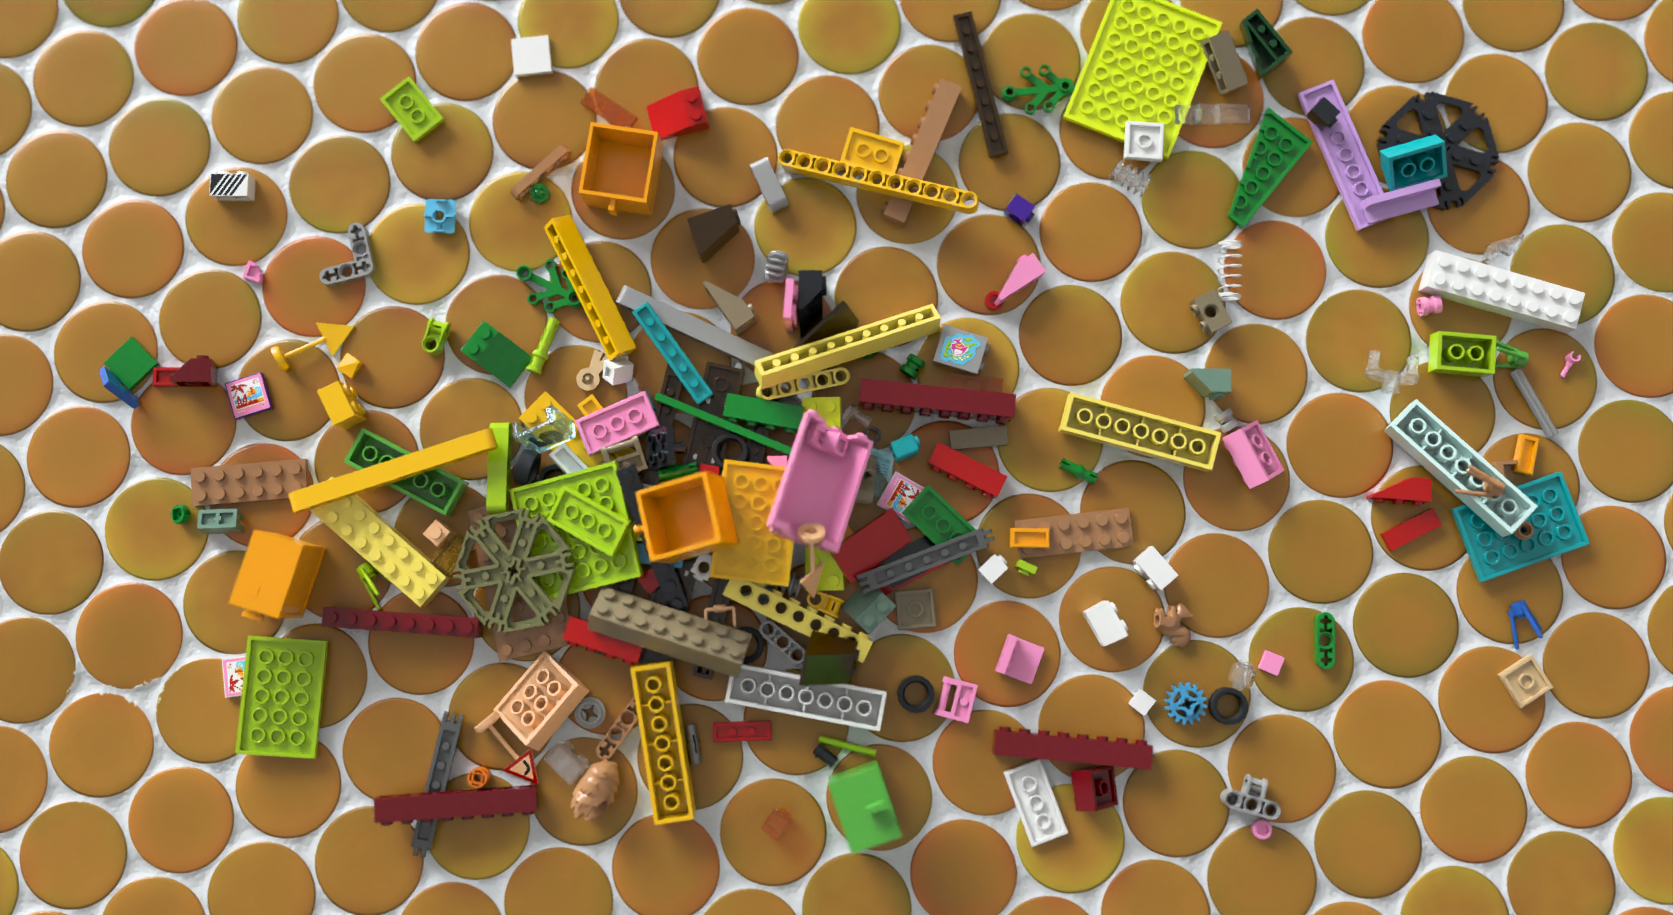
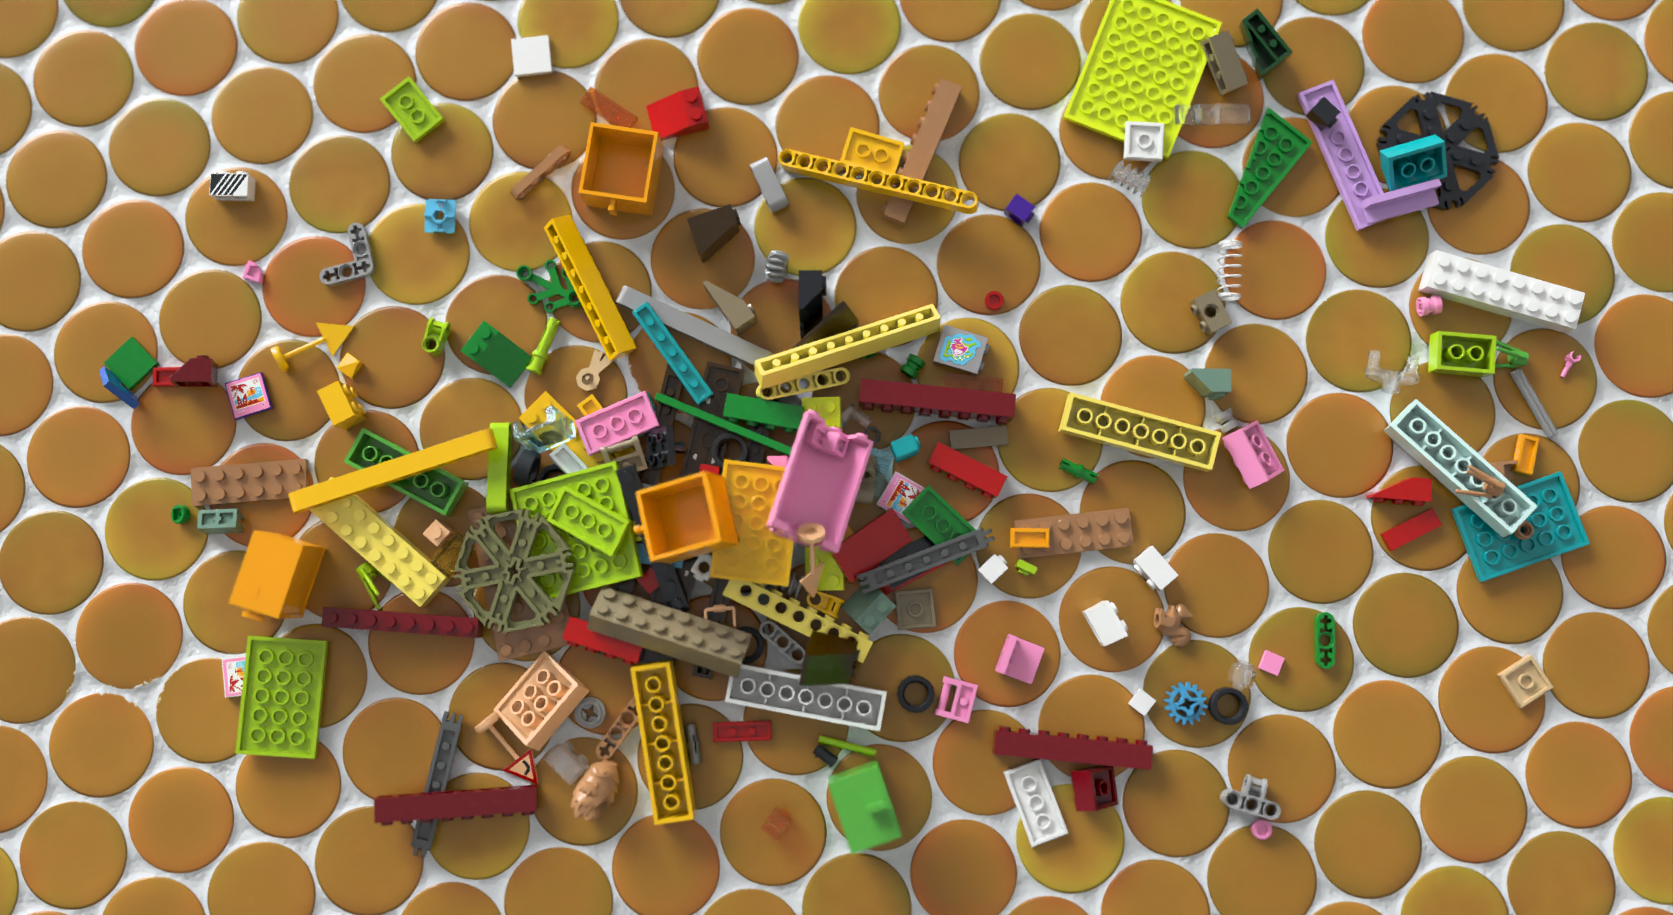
orange wheel [467,766,491,788] -> none
green tile [530,184,550,204] -> none
white panel [602,357,634,385] -> none
green pin [658,461,699,482] -> none
bright pink plate [783,278,799,332] -> none
dark brown plate [953,11,1008,159] -> none
bright pink slope [995,253,1046,306] -> none
green plant [1001,64,1074,115] -> none
clear slope [1480,234,1525,265] -> none
blue plant [1507,600,1543,650] -> none

